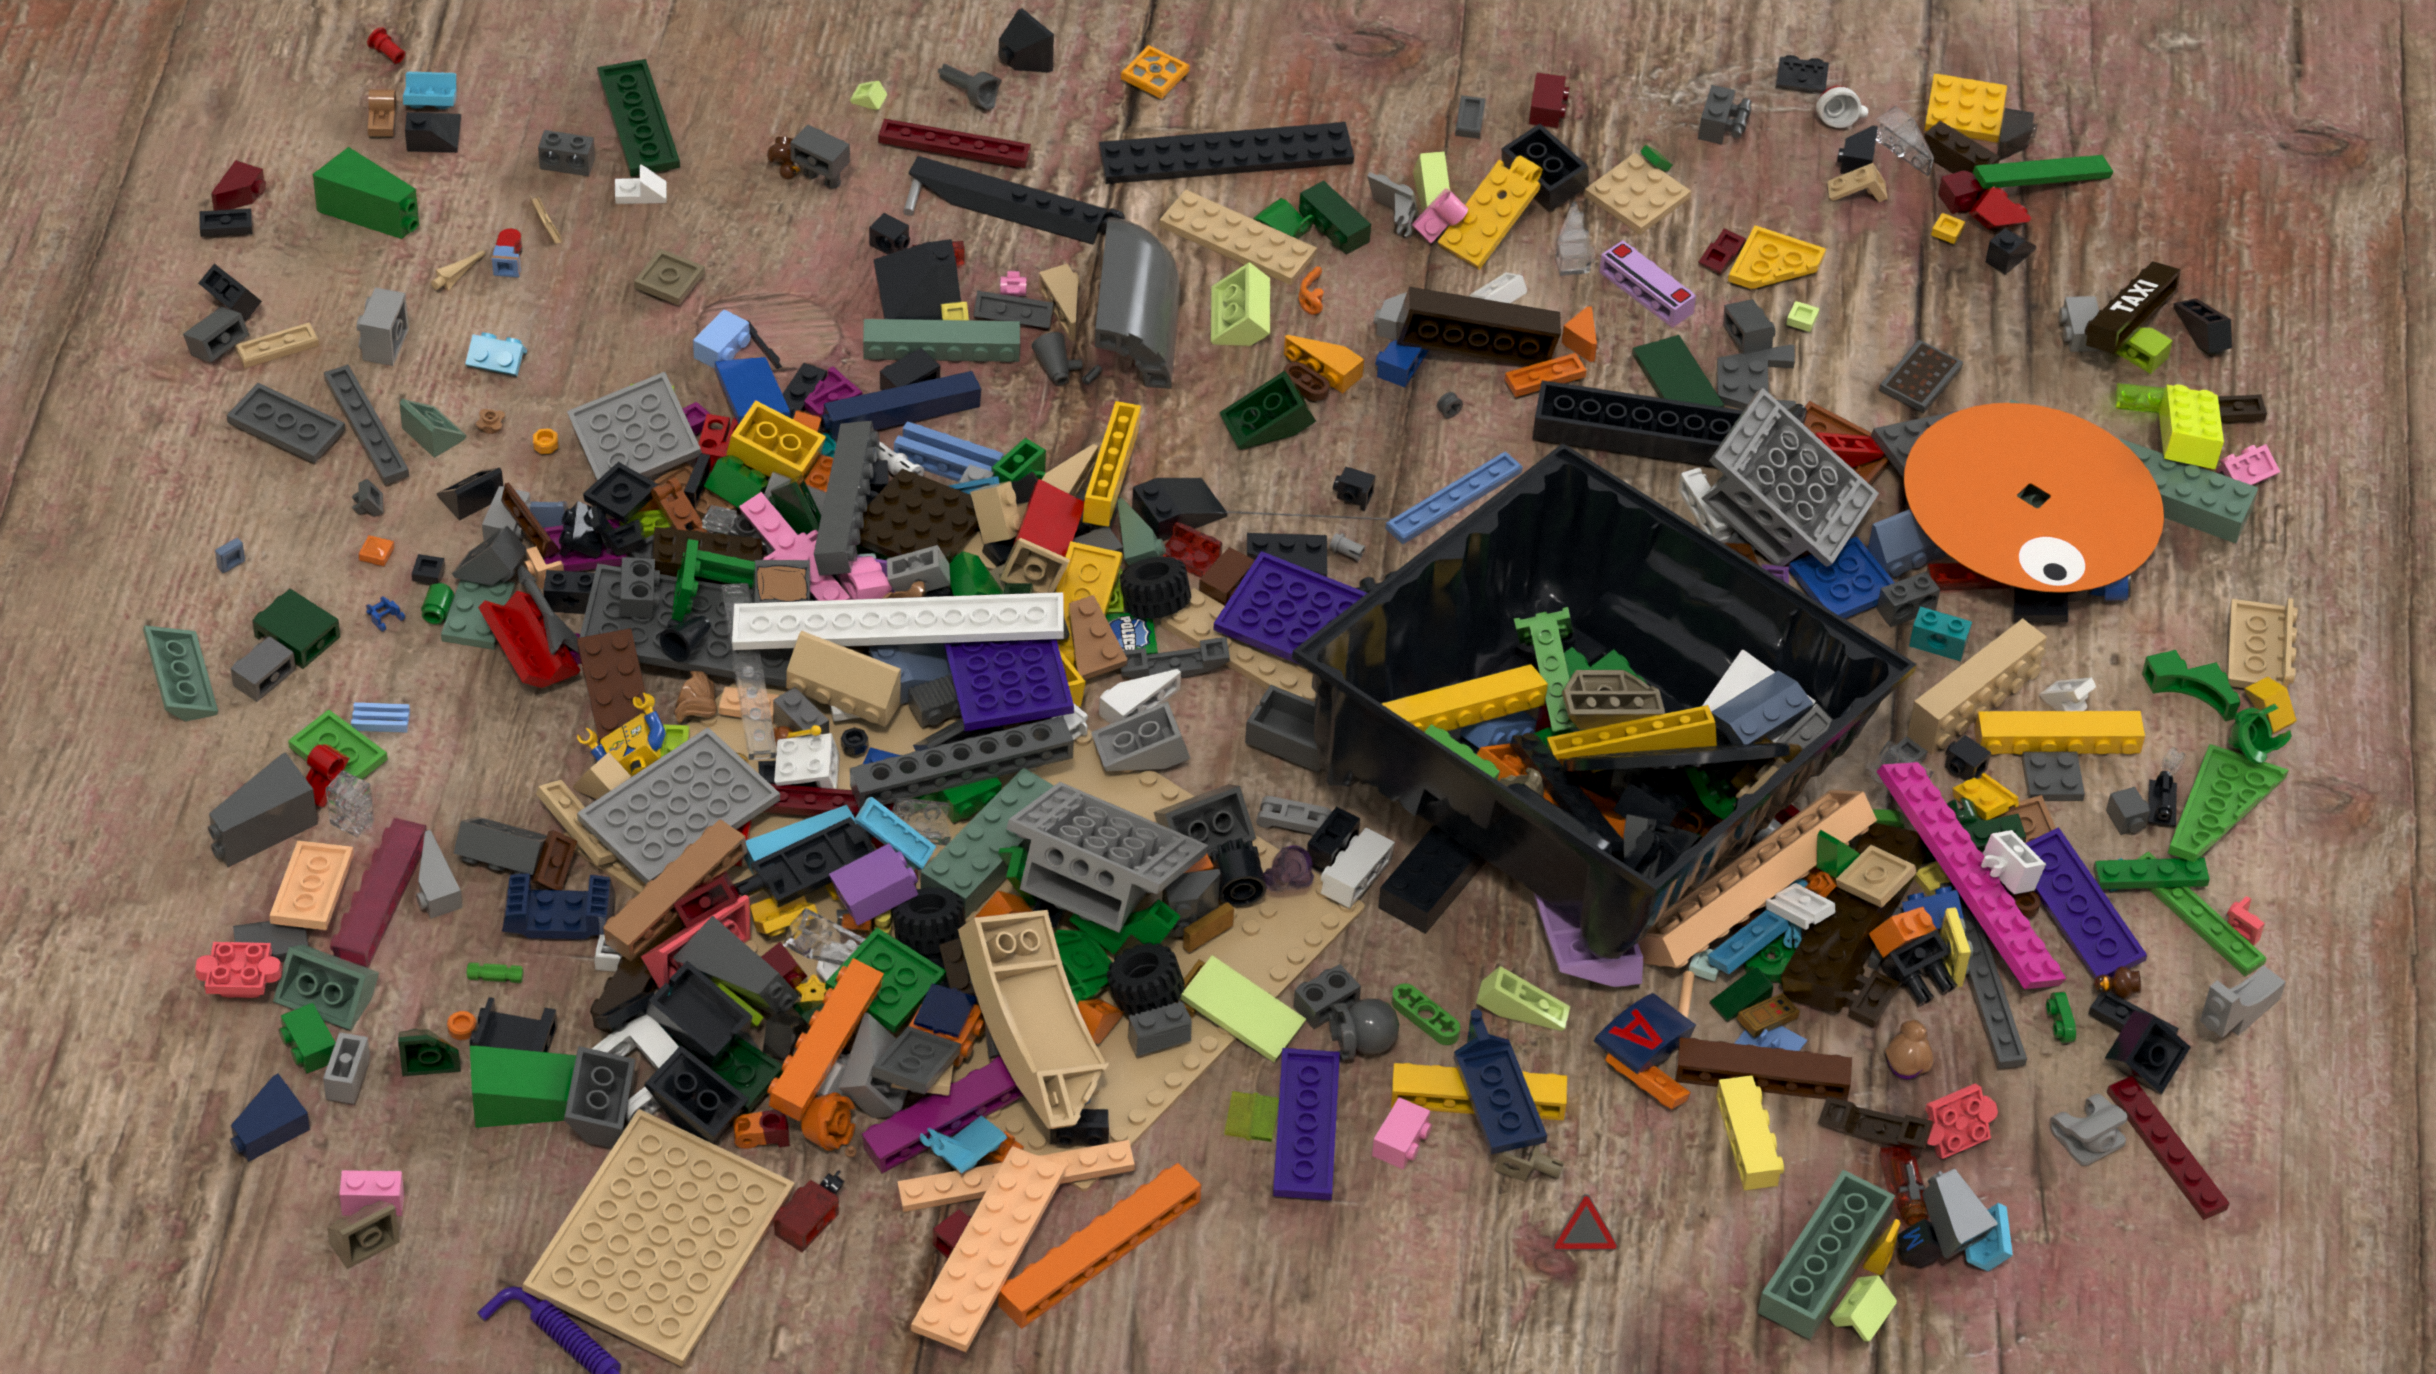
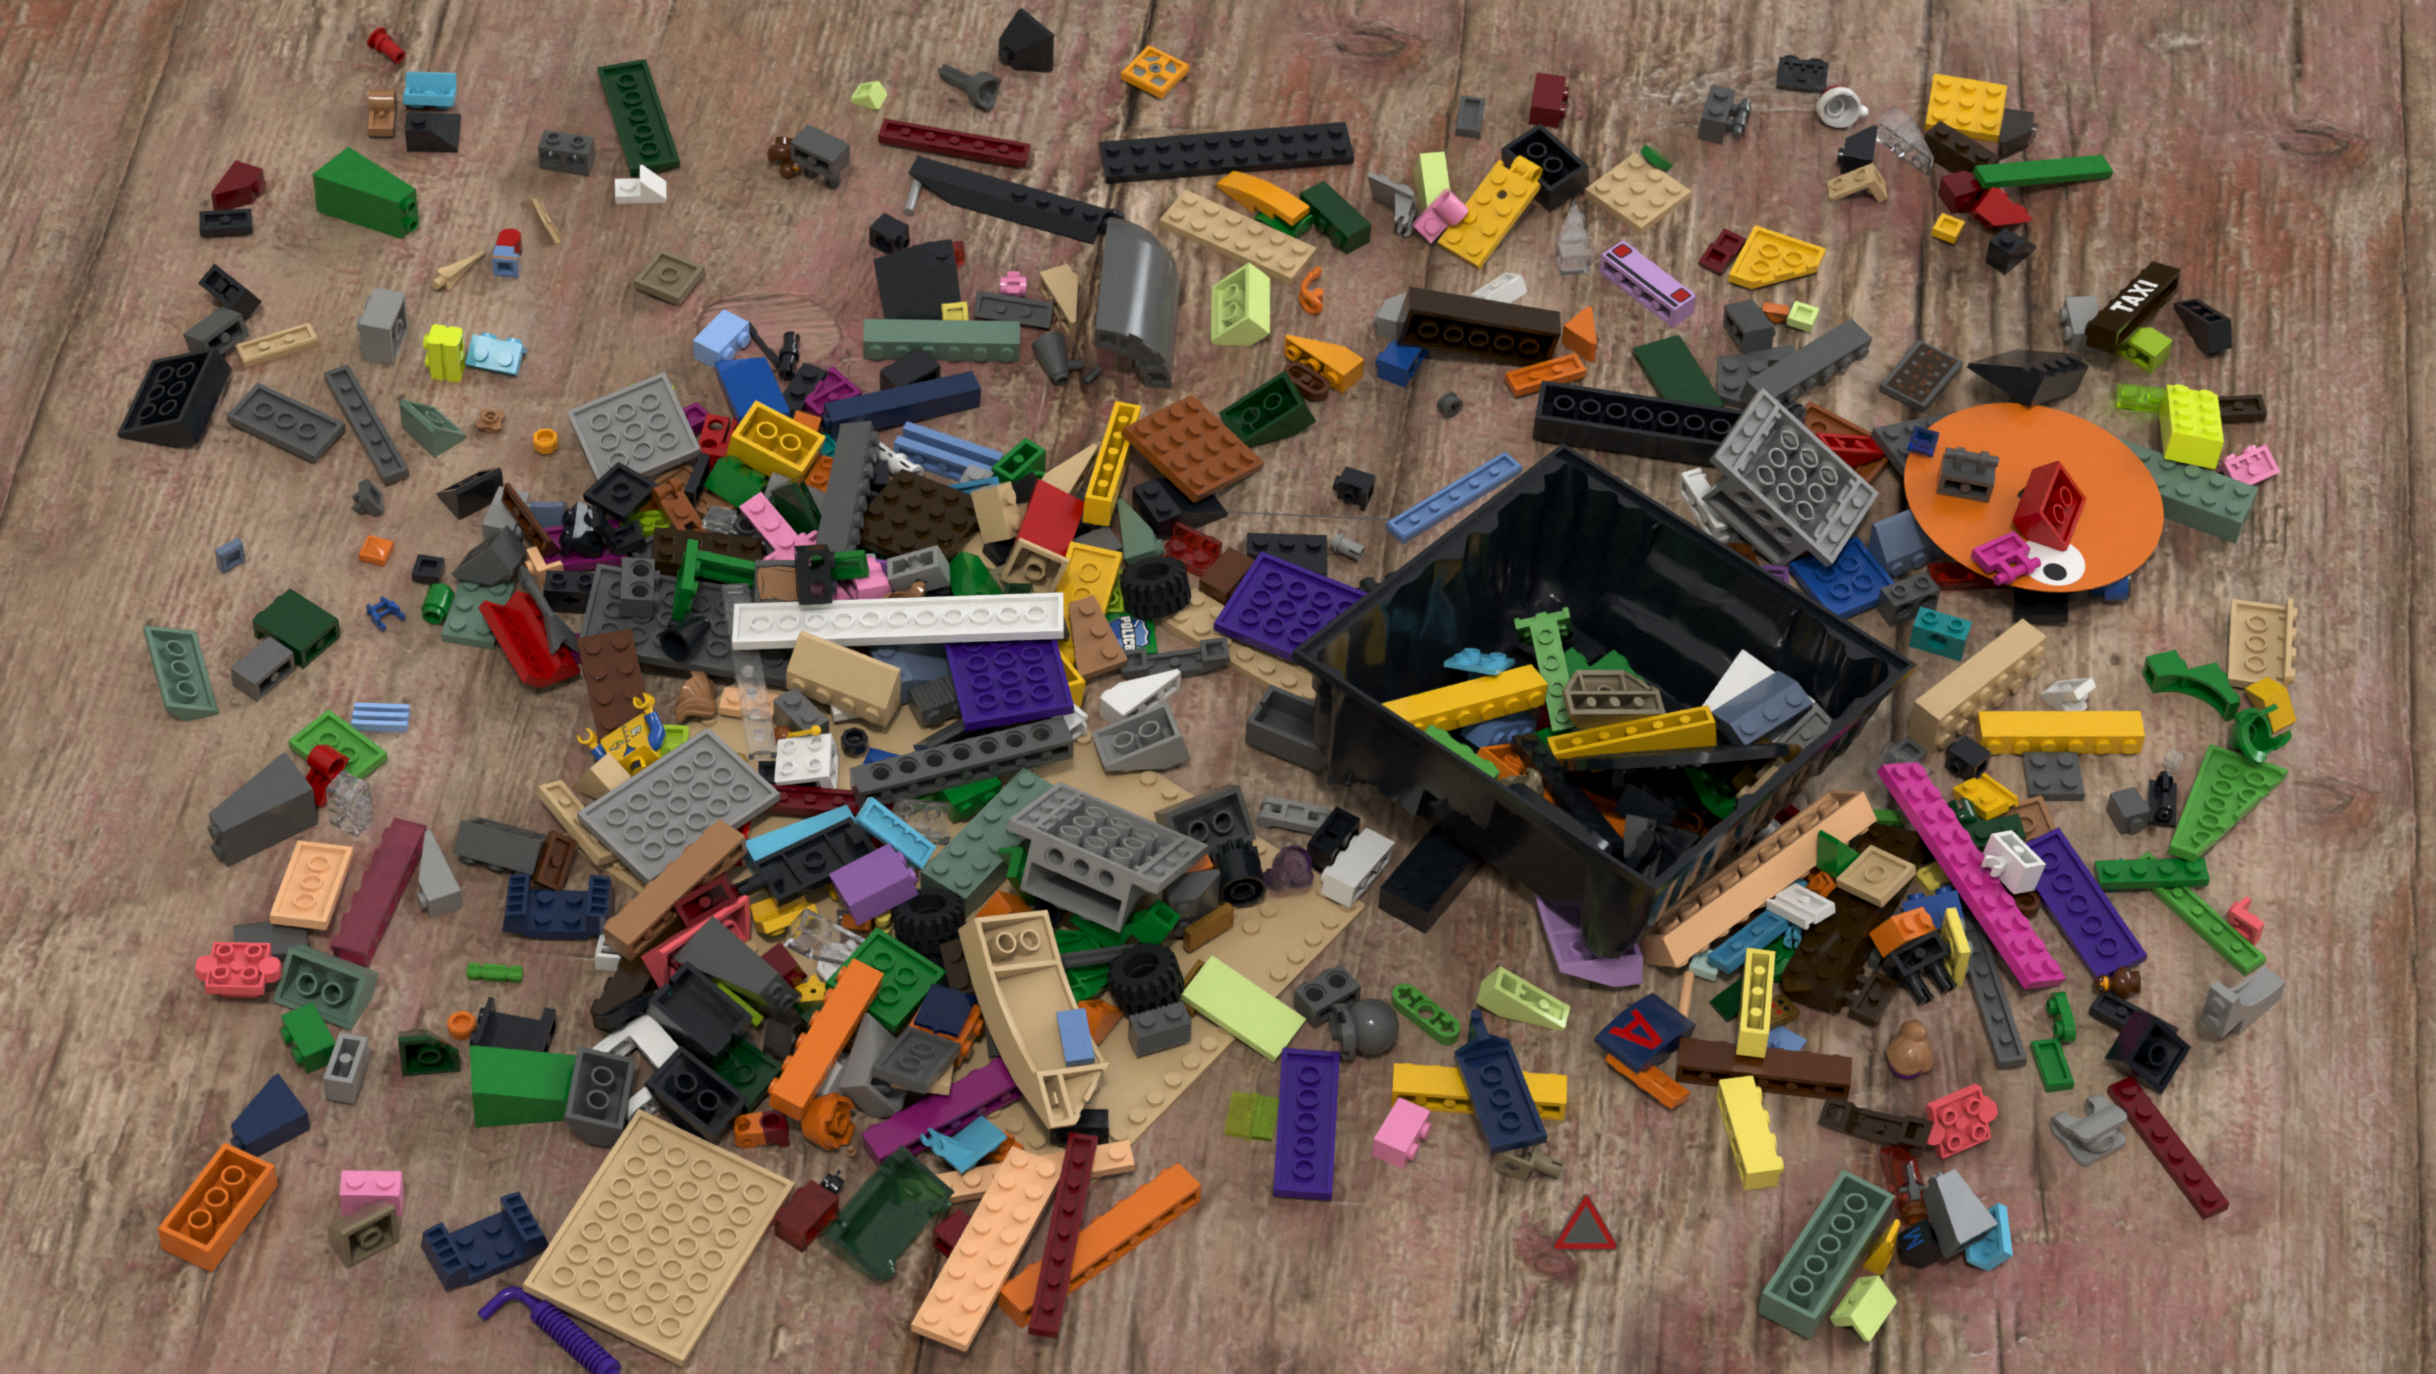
none -> black slope [117,347,232,448]
none -> orange brick [158,1142,278,1272]
none -> dark blue plate [421,1192,549,1291]
none -> neon yellow brick [423,324,466,383]
none -> black pin [778,331,800,381]
none -> black brick [794,544,837,605]
none -> green tile [810,550,870,580]
none -> clear green windscreen [817,1145,955,1283]
none -> dark red plate [1028,1132,1098,1339]
none -> medium blue tile [1056,1008,1095,1067]
none -> dark grey axle [1060,943,1143,969]
none -> dark orange plate [1121,395,1265,503]
none -> light orange slope [1216,171,1310,226]
none -> medium azure plate [1444,648,1515,681]
none -> light yellow brick [1736,948,1775,1058]
none -> dark grey brick [1739,318,1873,405]
none -> orange tile [1762,302,1789,323]
none -> clear blue plate [1907,425,1940,457]
none -> dark grey brick [1936,447,1999,503]
none -> black slope [1967,349,2089,407]
none -> dark pink plate [1971,531,2041,585]
none -> red slope [2012,460,2087,552]
none -> green tile [2030,1038,2074,1093]

